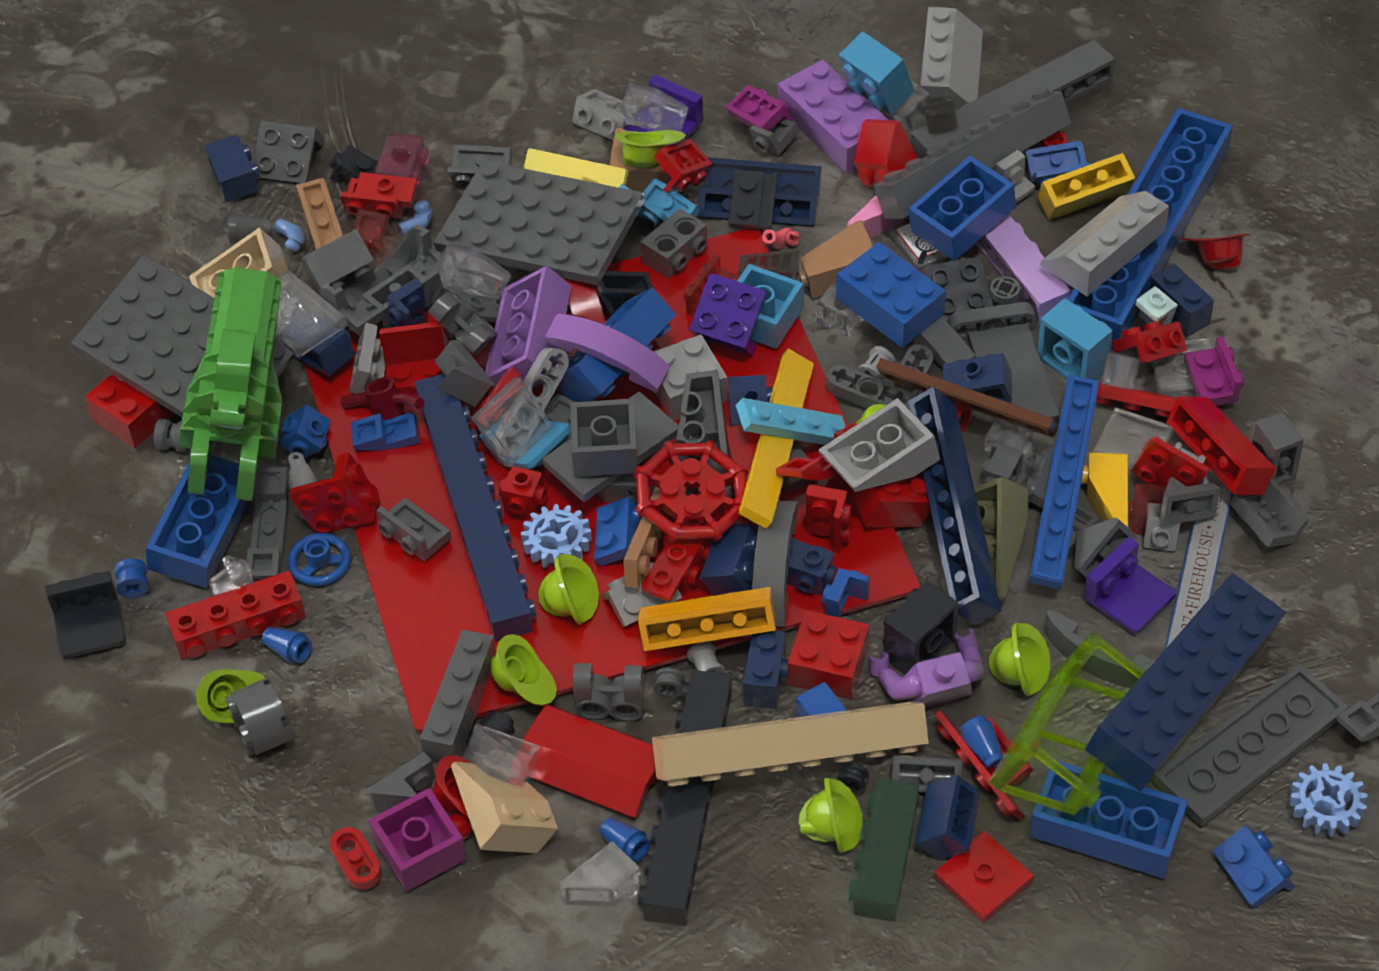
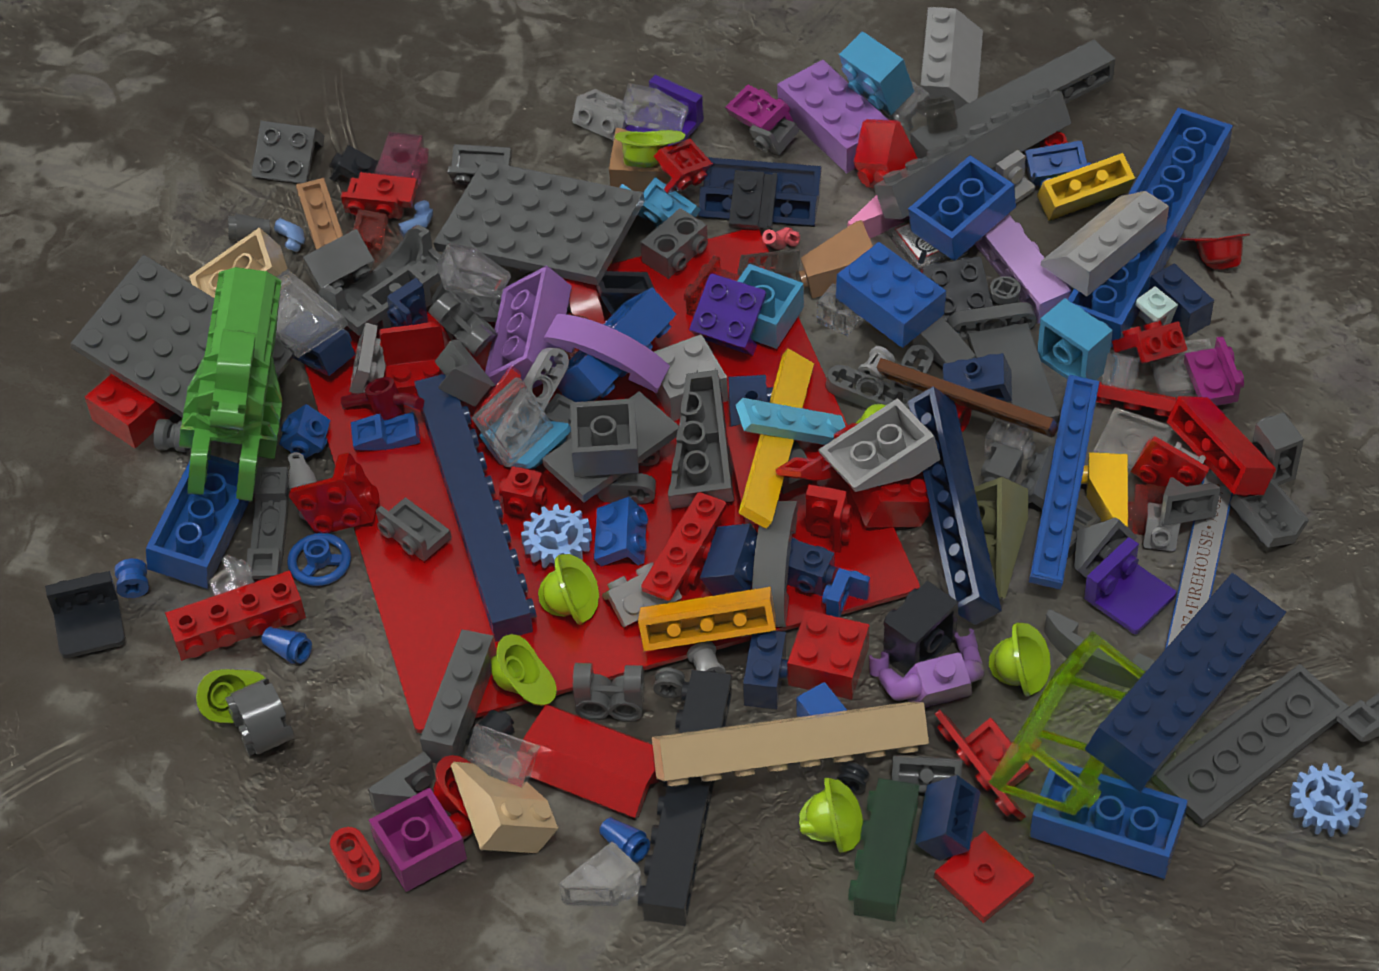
dark blue brick [204,134,261,202] -> none
light yellow bracket [524,148,629,187] -> none
medium nougat plate [624,487,672,588] -> none
red plate [633,440,748,542] -> none
blue cone [960,715,1005,769] -> none
blue bracket [1212,825,1295,908] -> none

